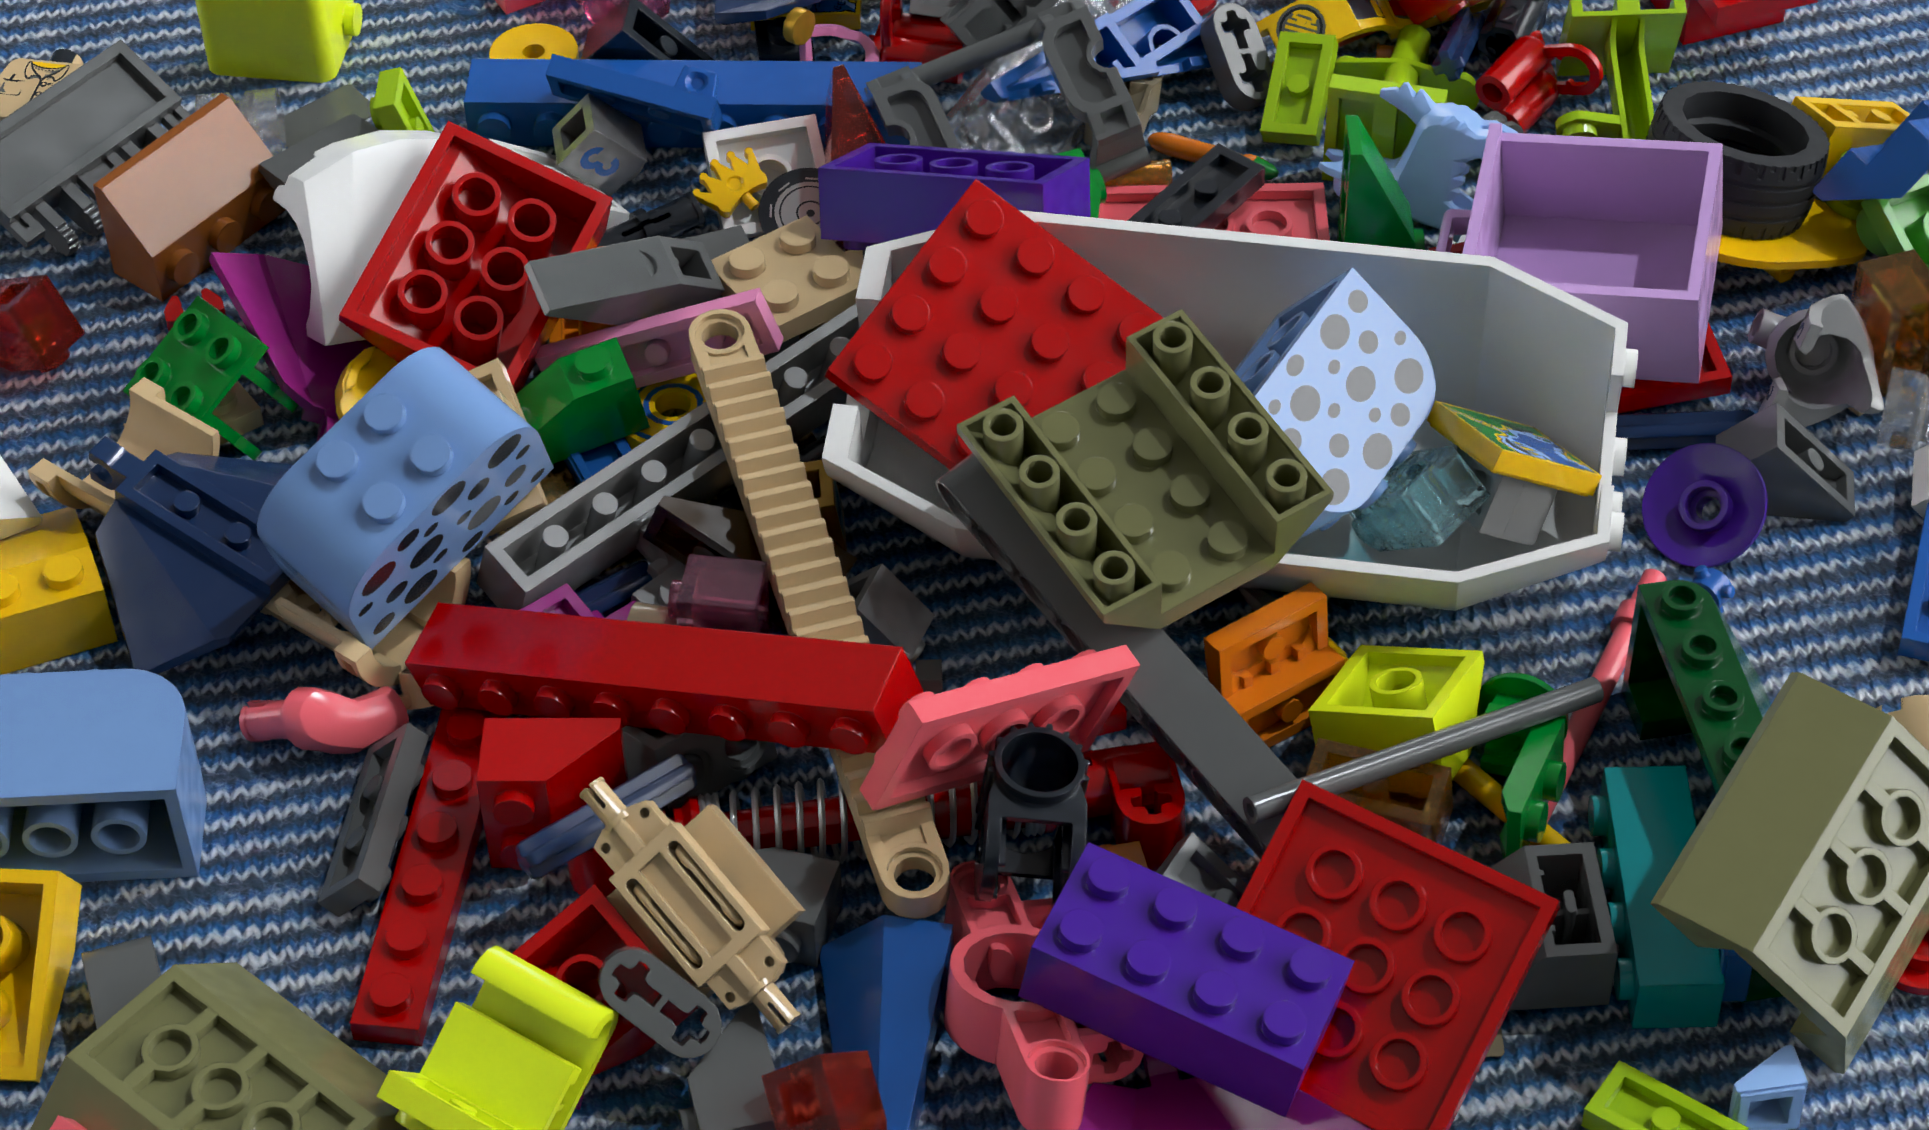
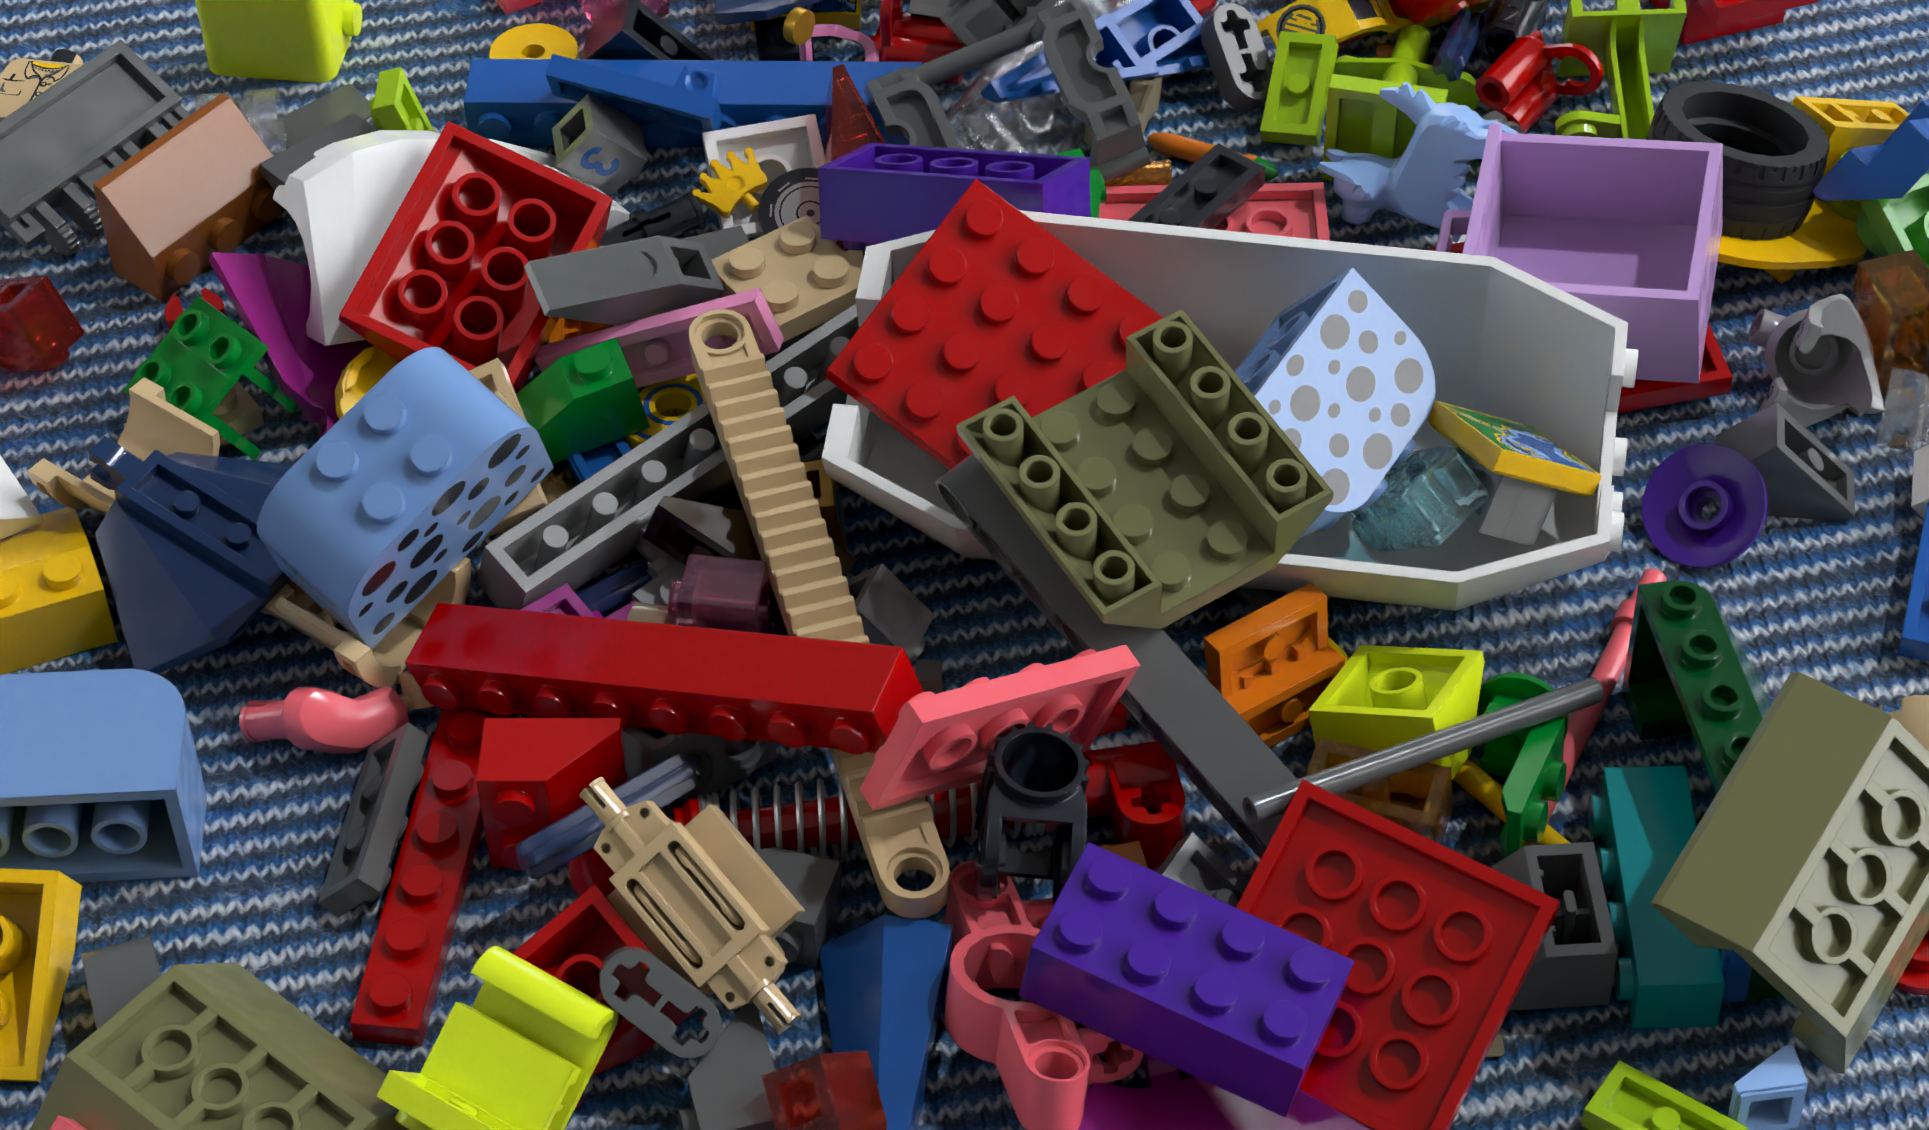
green slope [1337,115,1425,250] -> none
dark blue axle [1615,409,1754,451] -> none
blue piece [1691,565,1735,613] -> none

